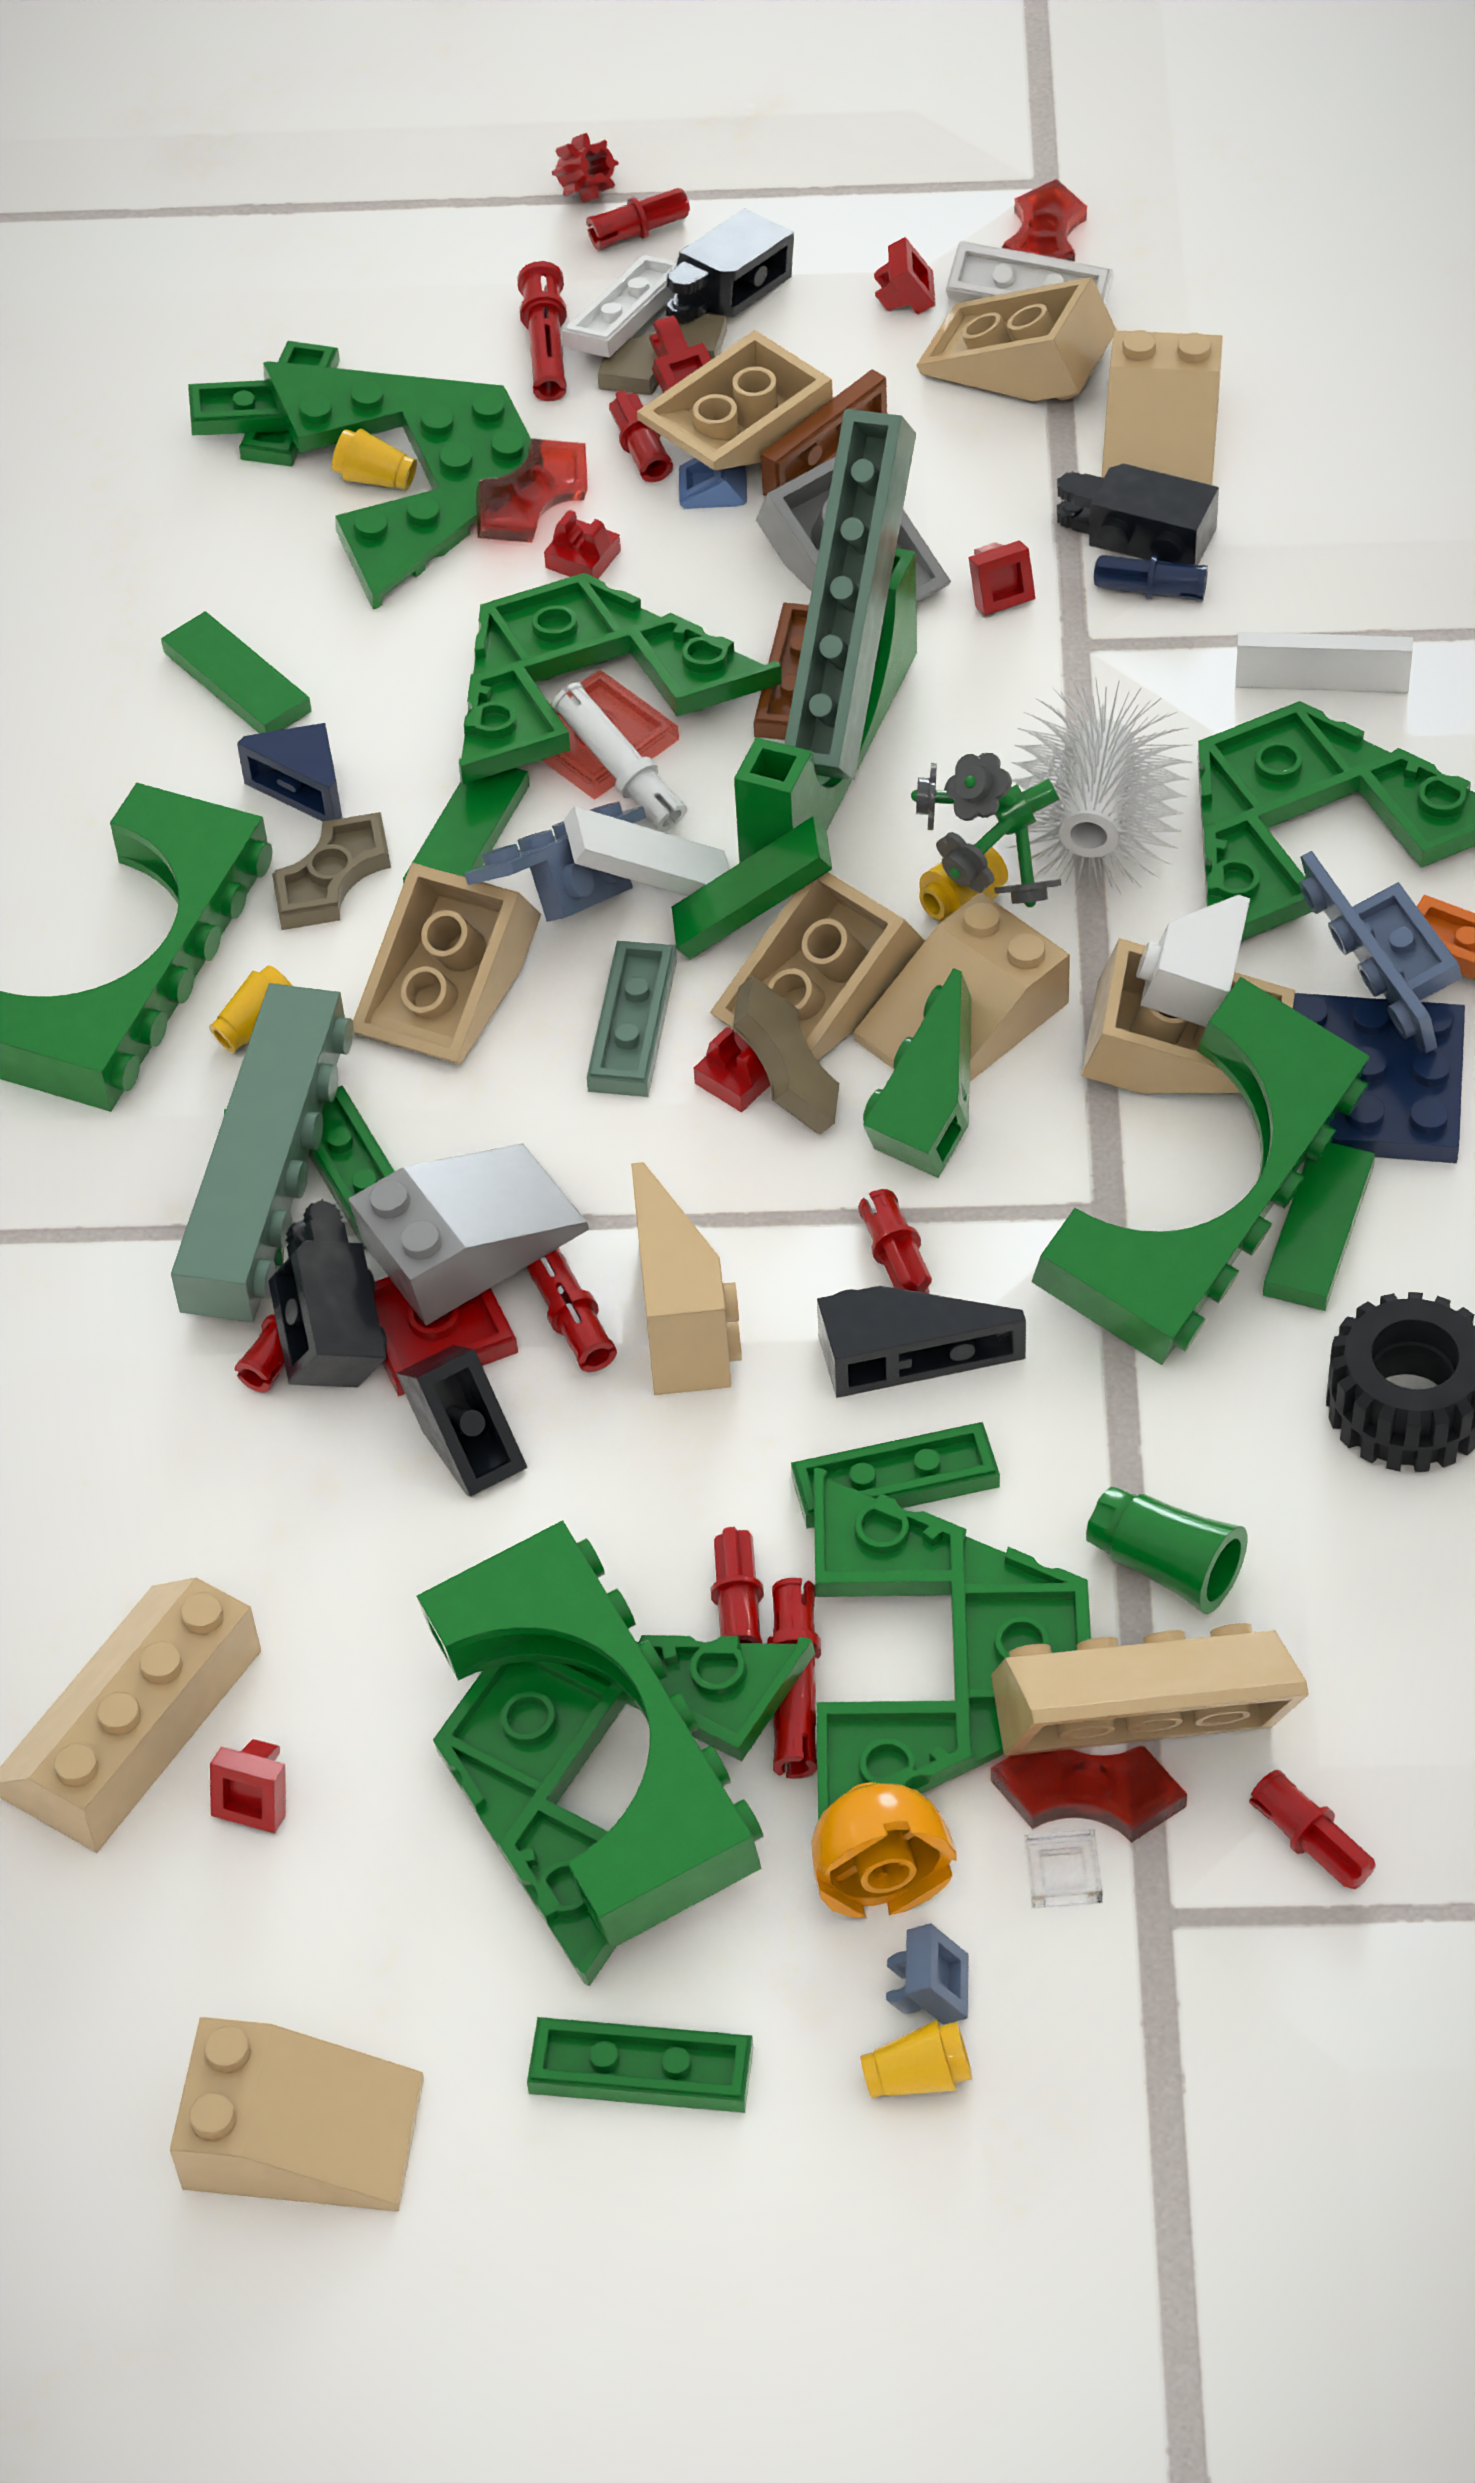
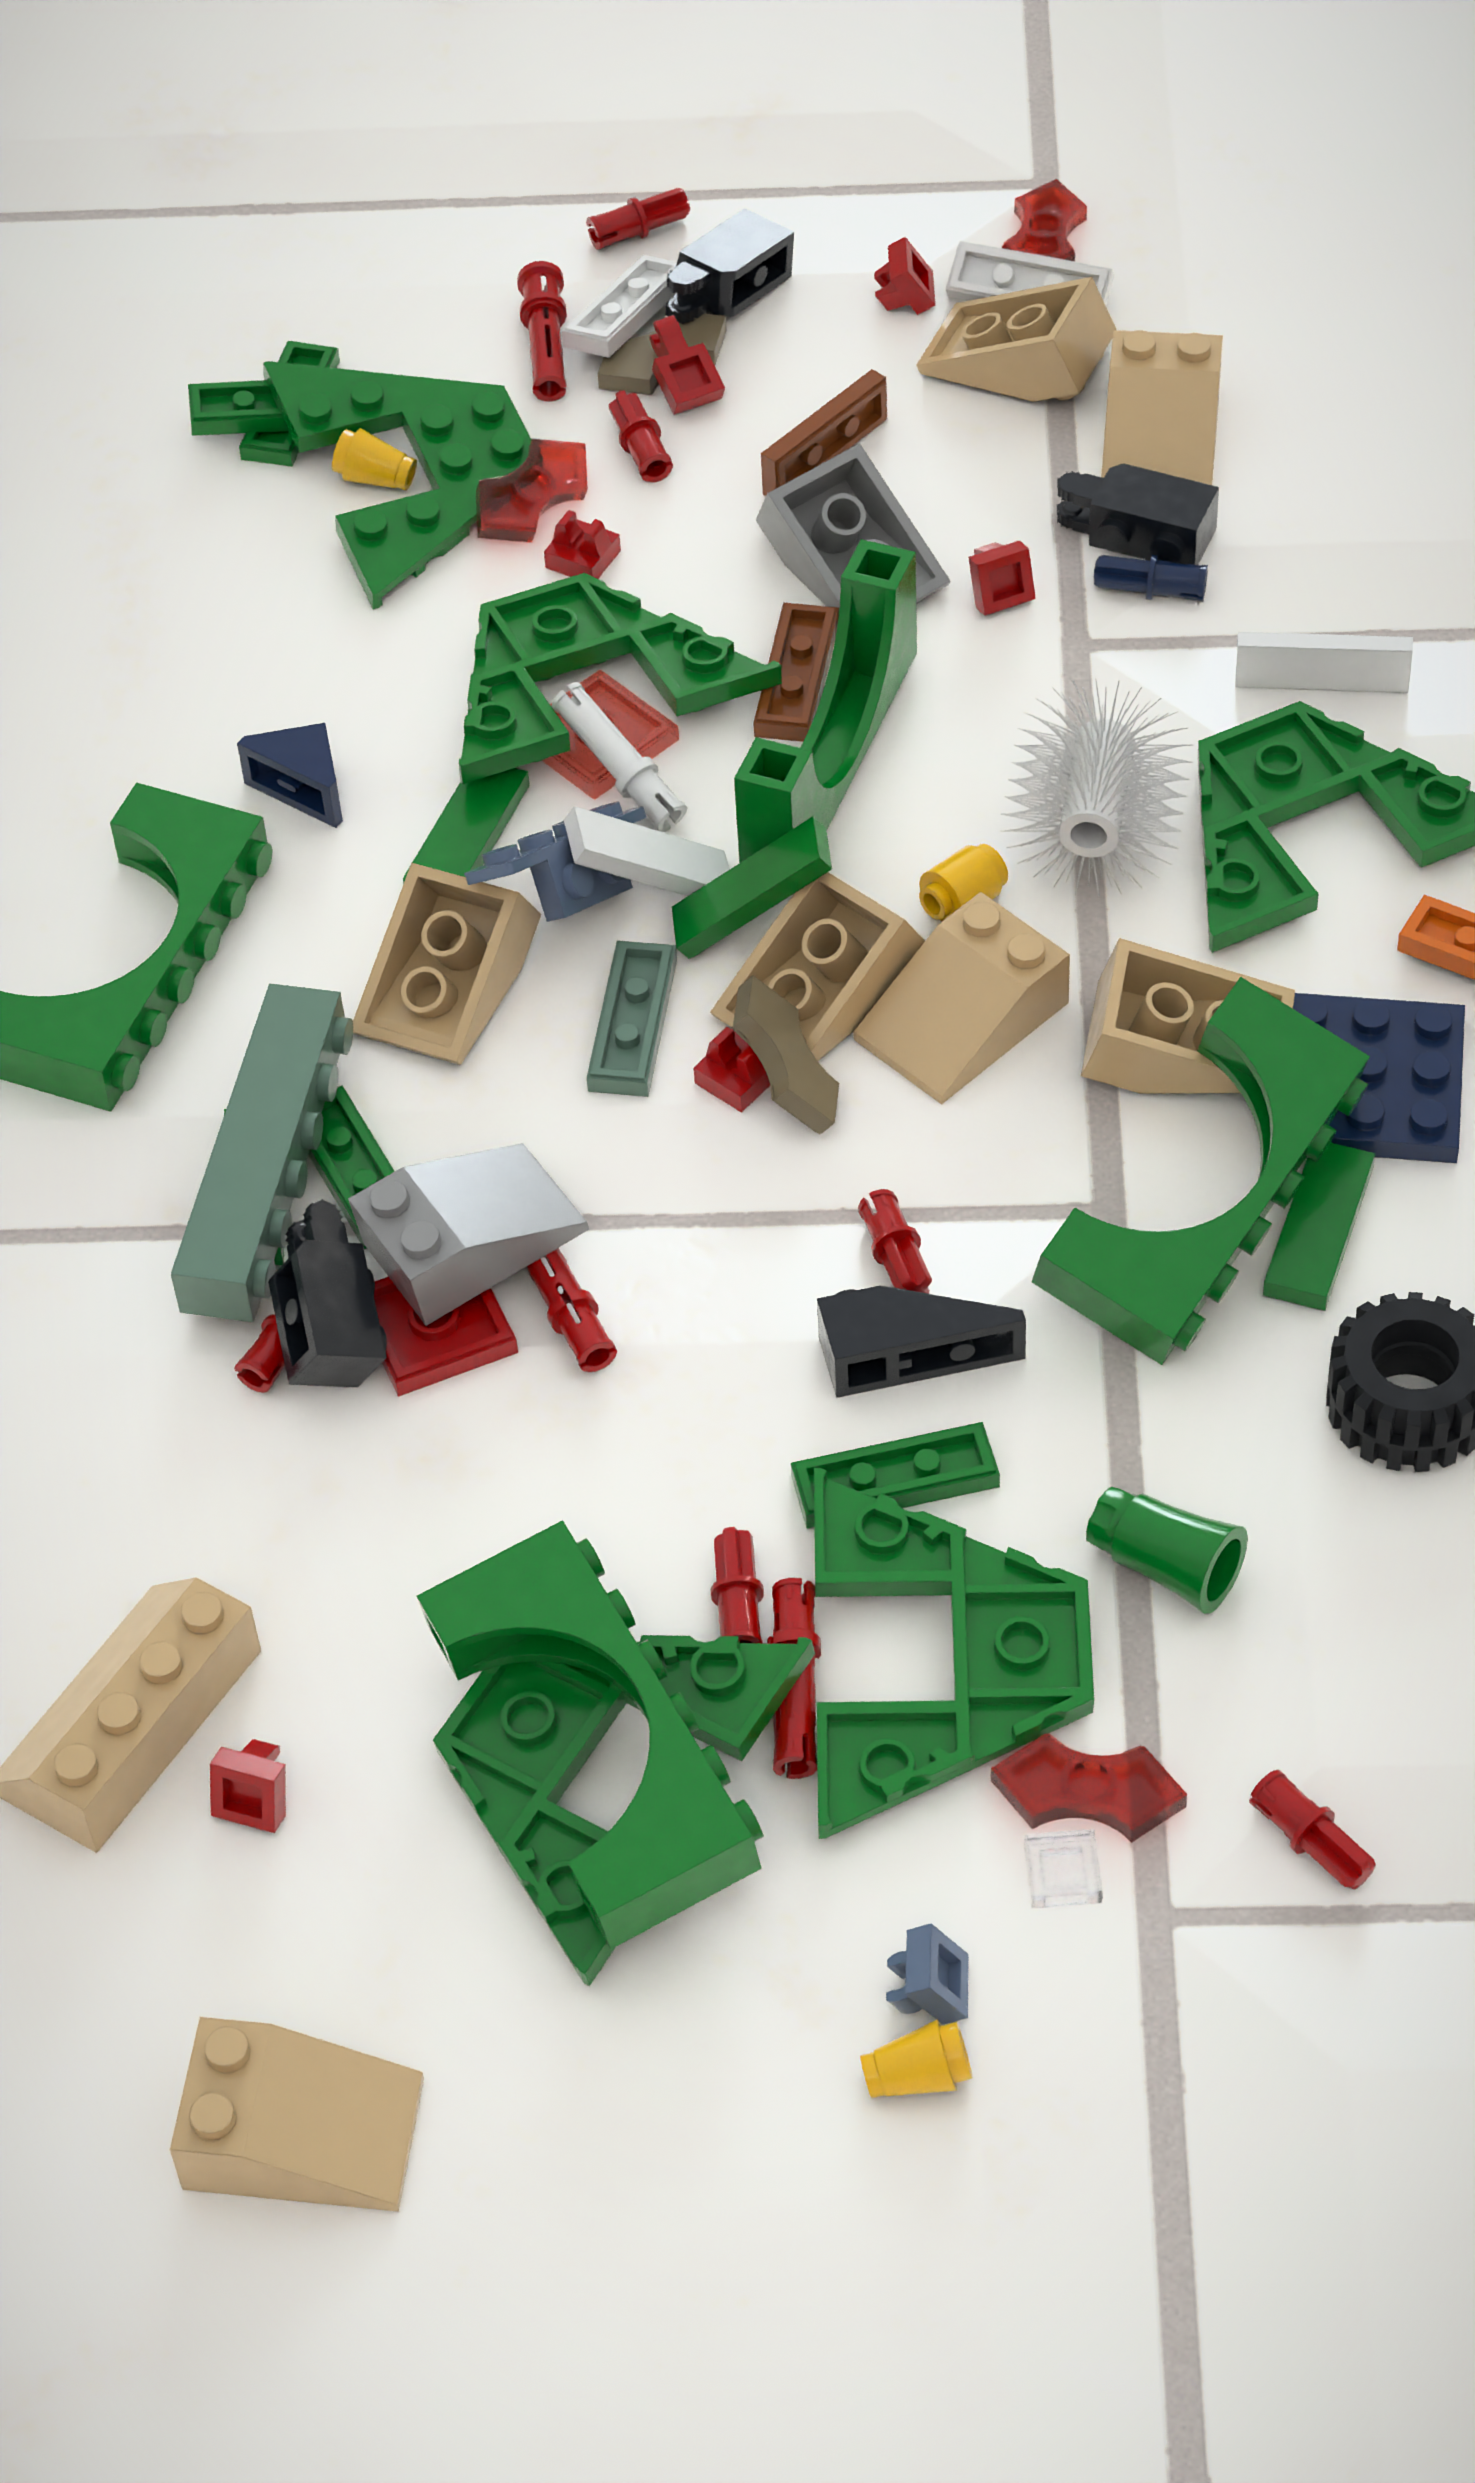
green tile [161,611,312,733] -> none
yellow cone [209,965,293,1053] -> none
dark tan tile [272,812,391,930] -> none
black slope [396,1345,528,1497] -> none
green tile [527,2017,754,2113] -> none
red gear [551,133,619,203] -> none
tan slope [631,1162,742,1395] -> none
tan slope [637,330,833,471] -> none
medium blue slope [679,458,747,509] -> none
sand green brick [784,409,917,780] -> none
light orange cylinder [811,1782,957,1918] -> none
green slope [863,968,972,1178] -> none
dark grey plant [911,752,1062,908] -> none
tan slope [991,1623,1309,1756] -> none
white slope [1136,895,1250,1027] -> none
sand blue bracket [1299,851,1462,1053] -> none

